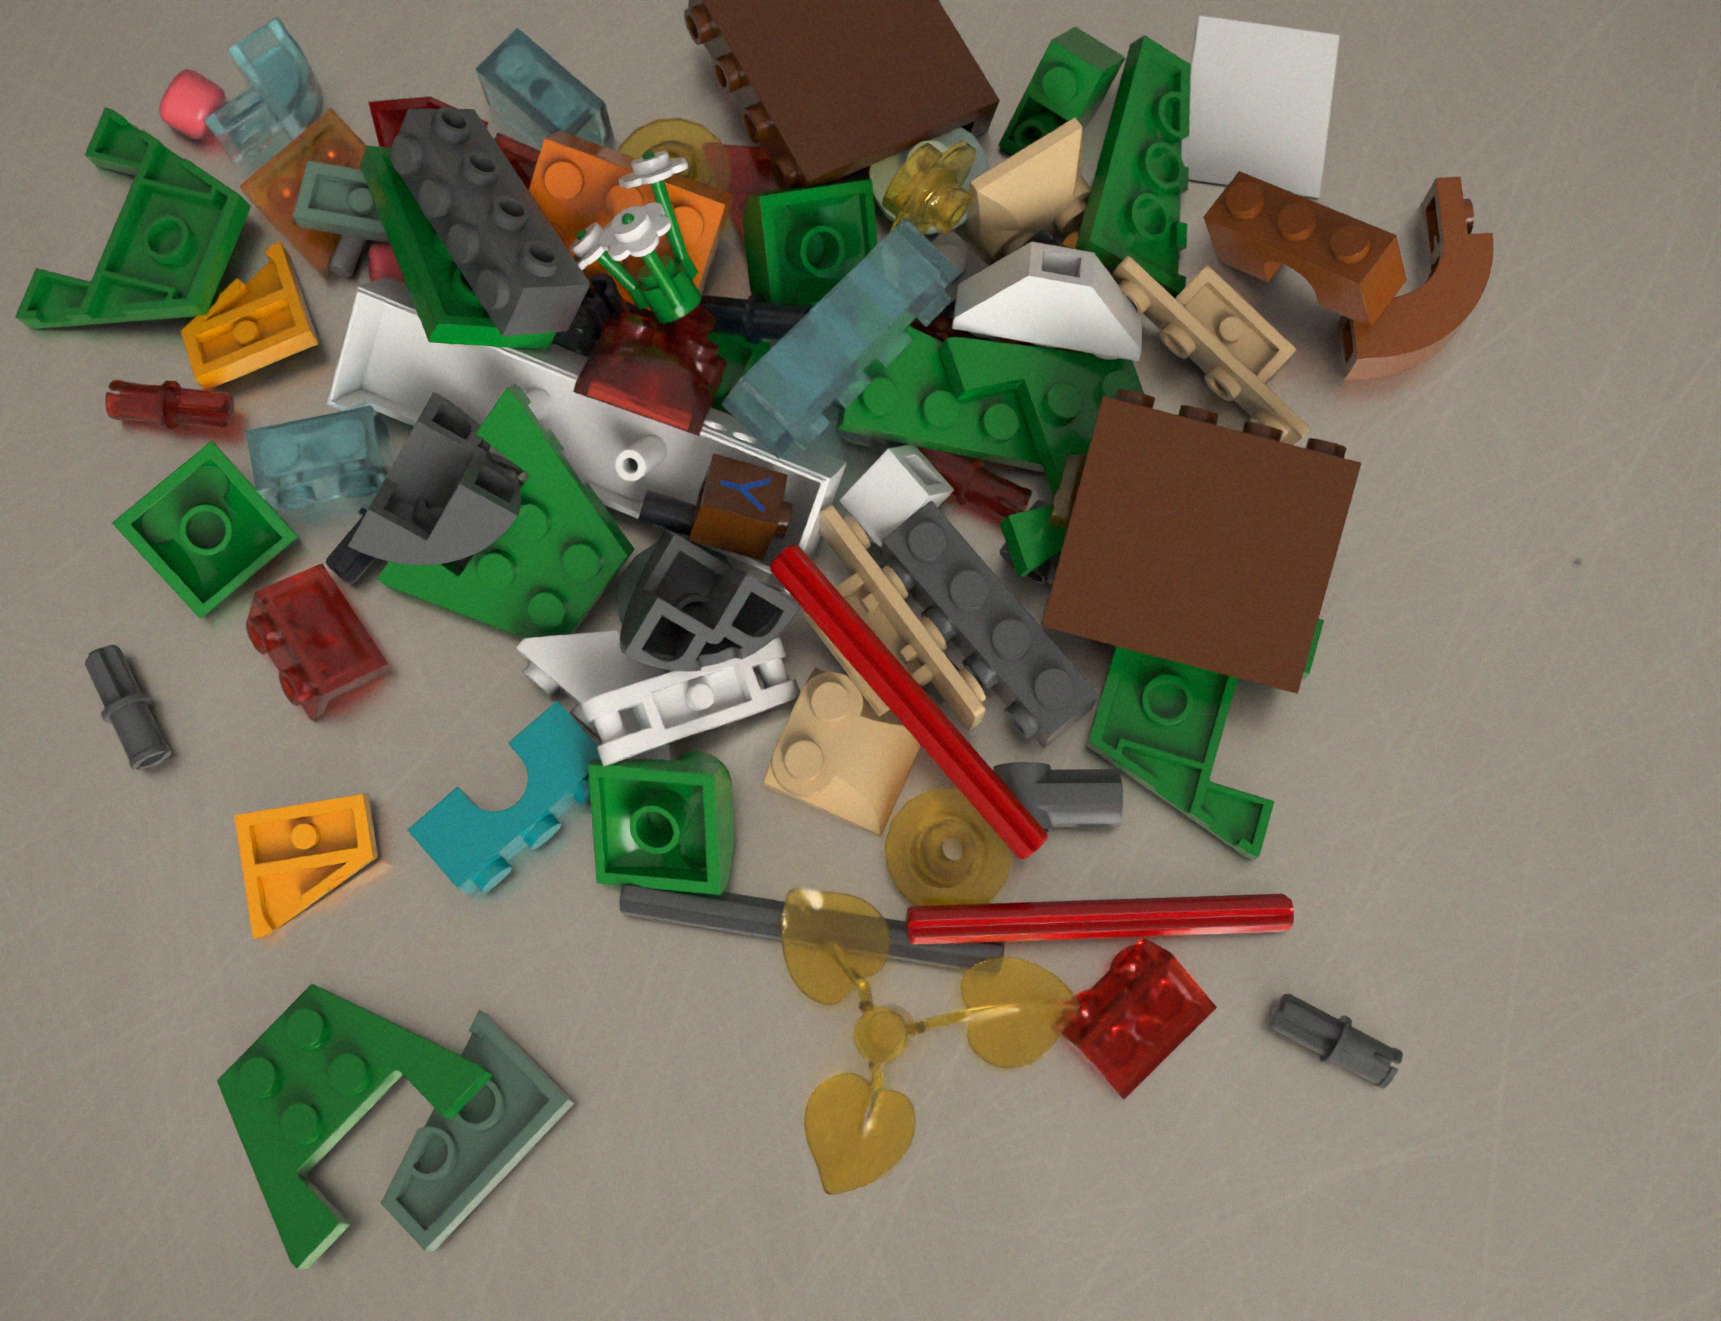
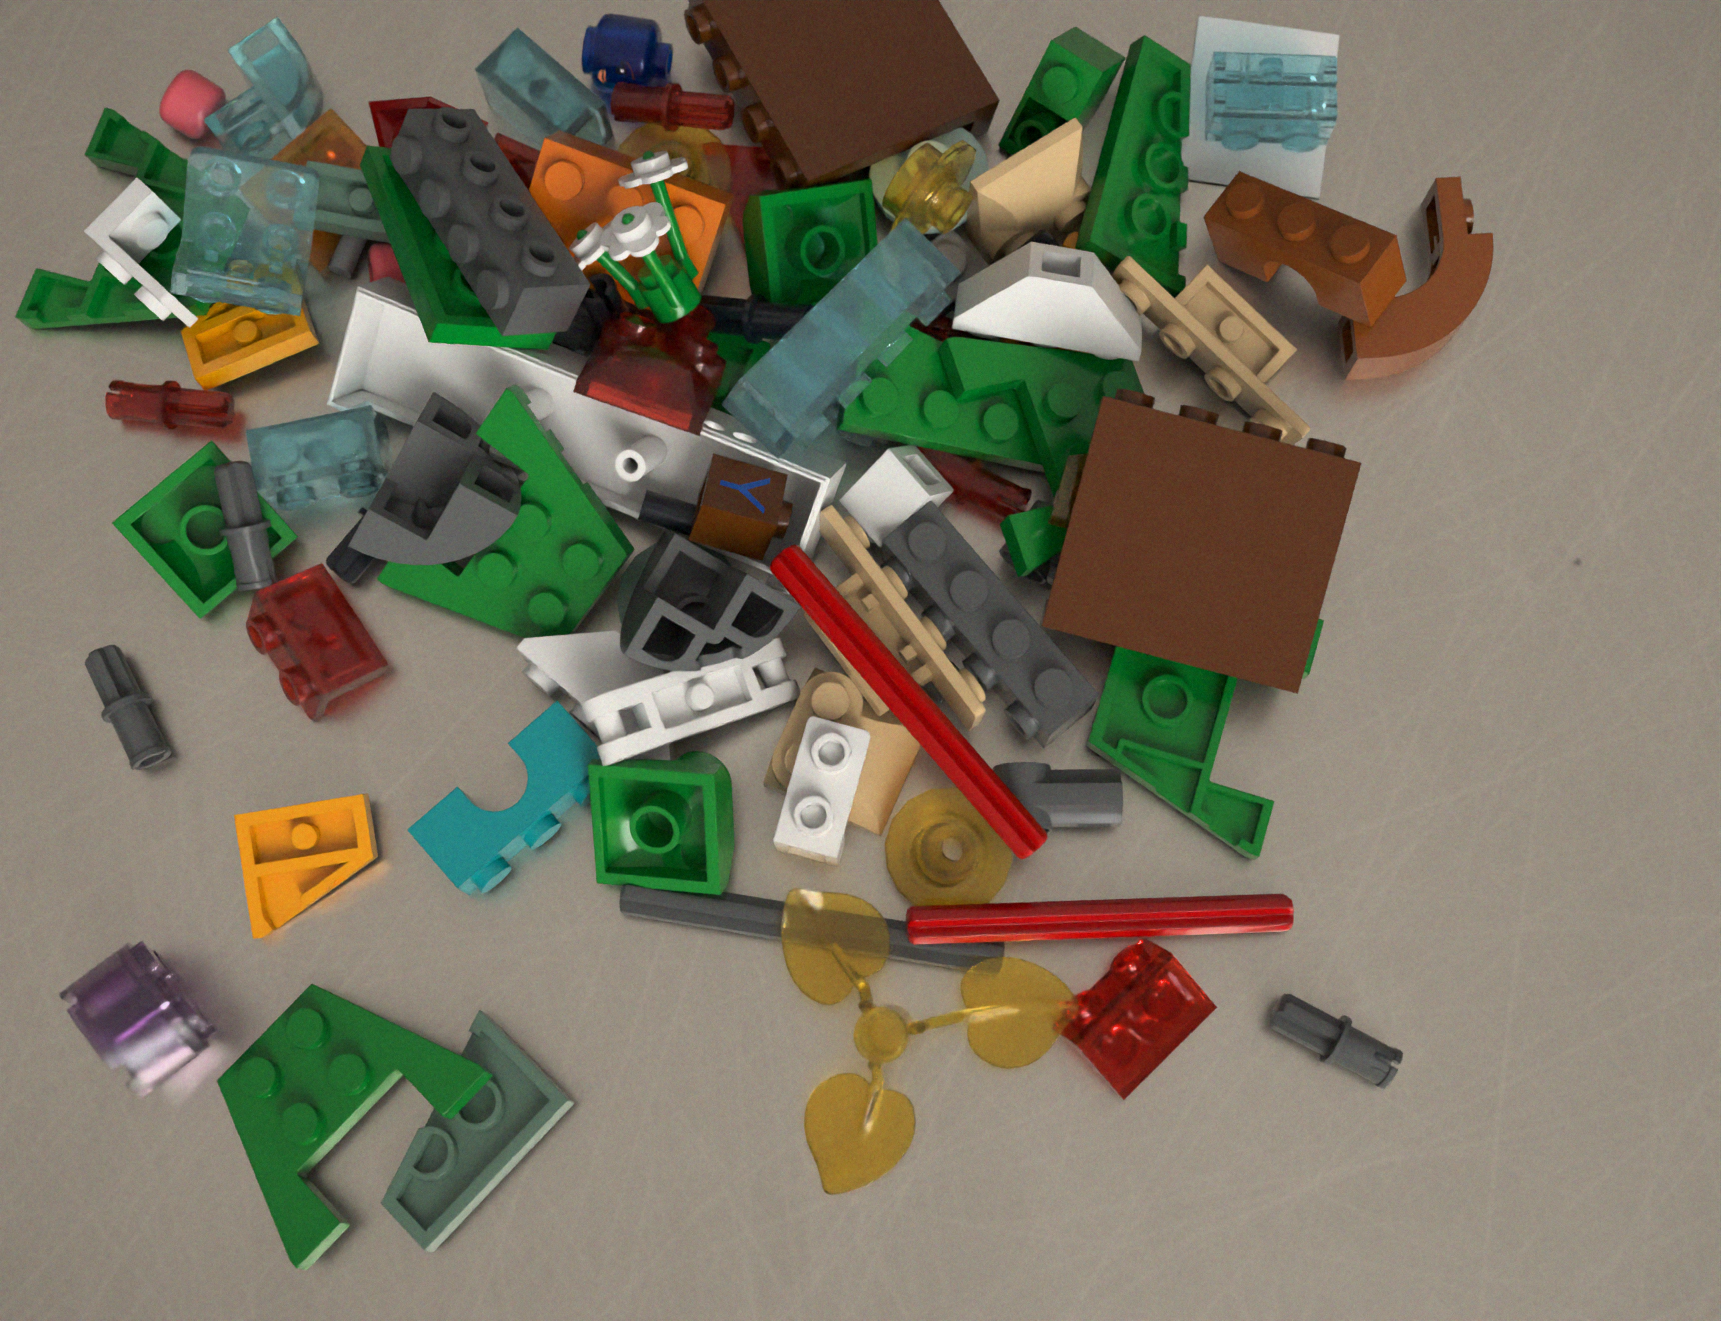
none -> clear purple brick [59,940,217,1098]
none -> white bracket [84,177,198,328]
none -> clear light blue bracket [170,146,320,316]
none -> dark grey axle [214,461,278,591]
none -> clear blue head [582,13,673,98]
none -> clear red axle [611,81,735,132]
none -> white bracket [773,716,870,867]
none -> clear light blue brick [1205,52,1337,153]

